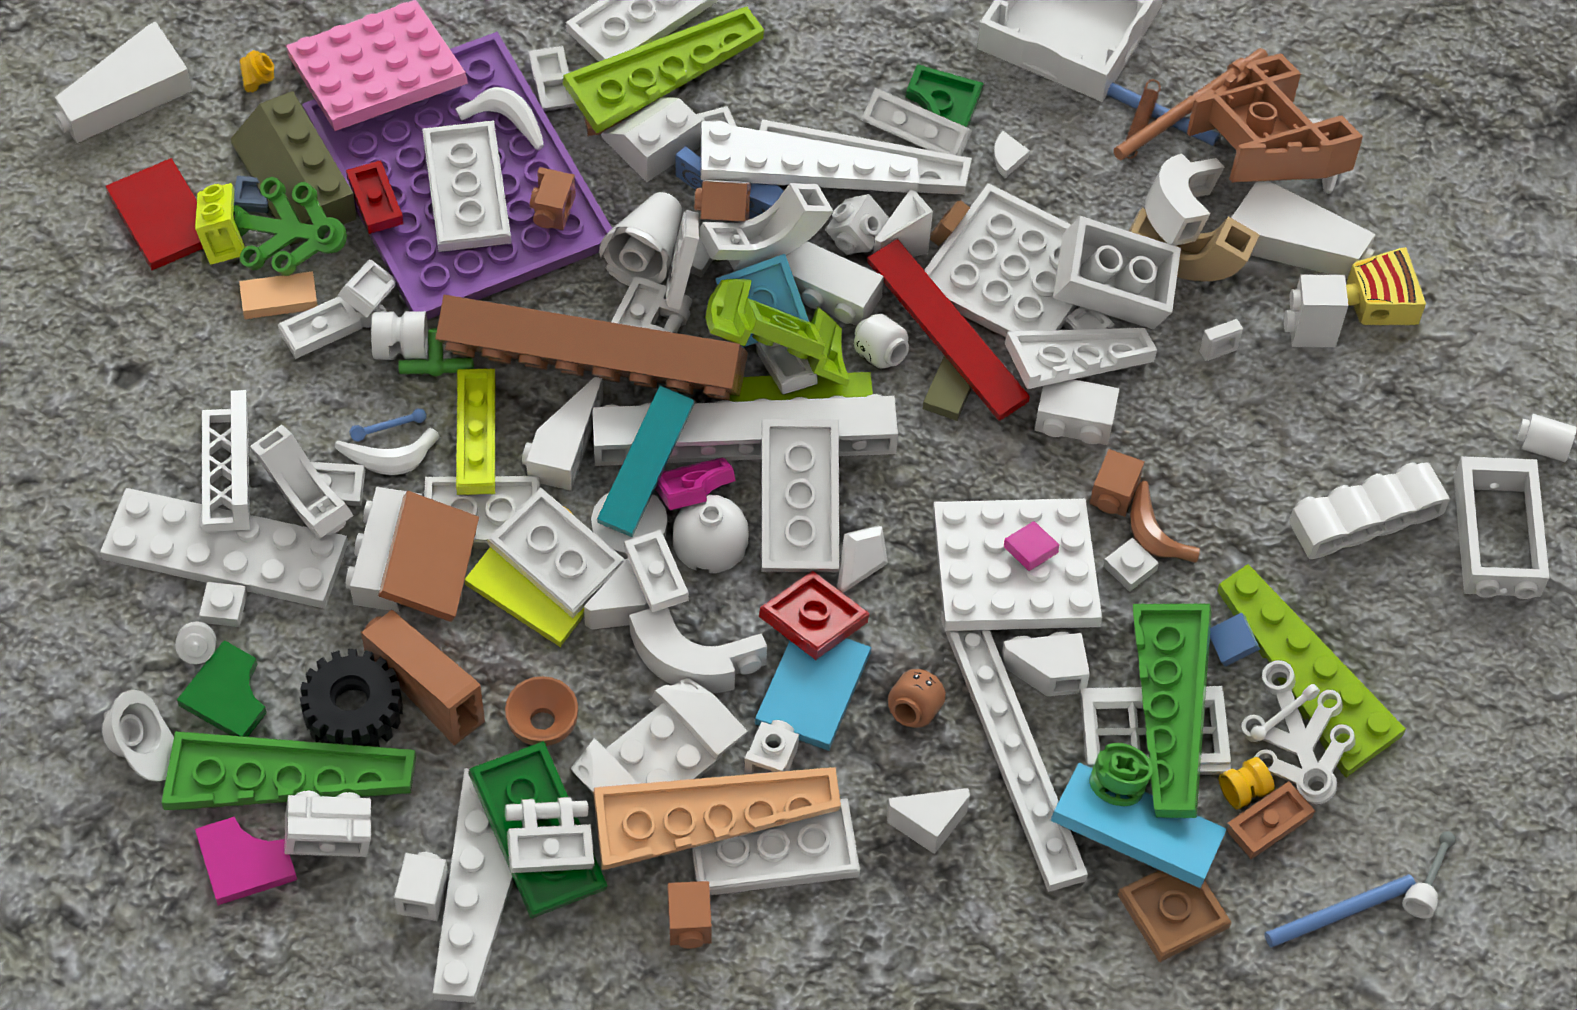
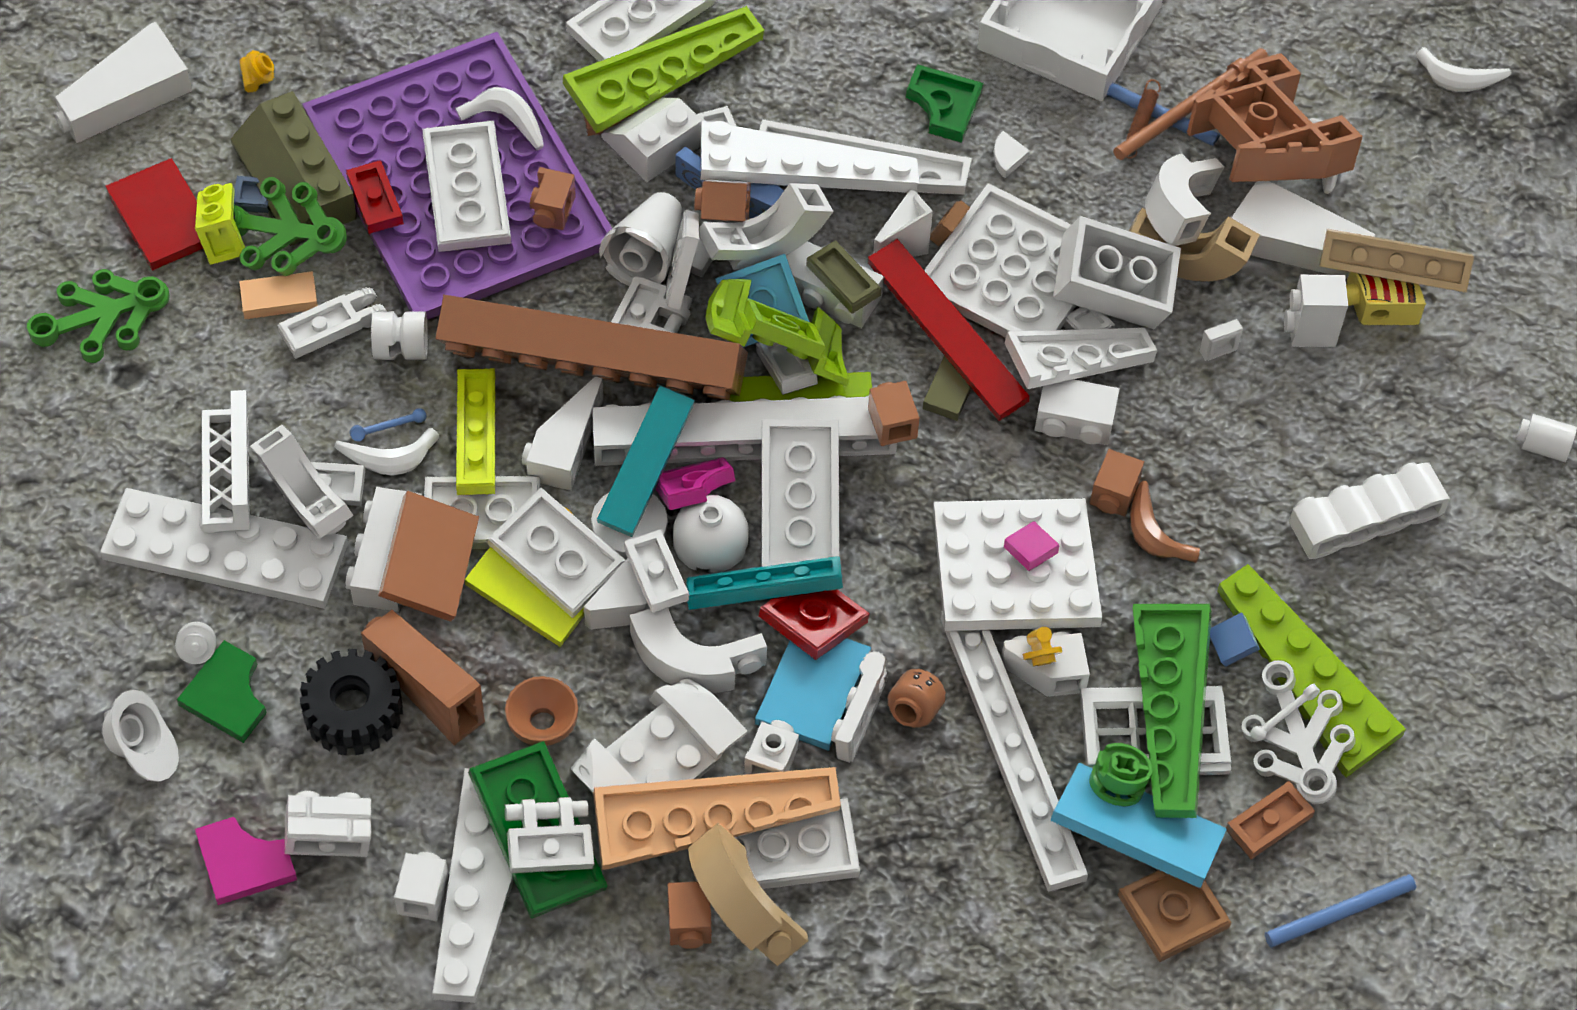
bright green wing [161,731,416,810] -> none
white plate [199,582,247,627] -> none
bright pink plate [286,0,468,131] -> none
white tile [338,259,397,318] -> none
bright green piece [398,328,474,376] -> none
white slope [529,46,576,111] -> none
white brick [825,194,889,255] -> none
white piece [837,525,888,593] -> none
white head [854,314,909,369] -> none
white tile [861,87,972,156] -> none
white slope [887,788,970,854] -> none
white plate [1103,538,1159,592] -> none
yellow wheel [1218,757,1275,810] -> none
white hinge [1402,831,1456,919] -> none
white window [1454,456,1549,599] -> none
none -> bright green plant [27,269,170,363]
none -> teal tile [686,556,843,610]
none -> tan arch [688,823,808,966]
none -> olive tile [806,240,882,314]
none -> white hinge [831,651,888,763]
none -> nougat brick [868,381,920,446]
none -> yellow plate [1022,627,1063,666]
none -> tan plate [1319,229,1474,293]
none -> white piece [1416,48,1511,92]

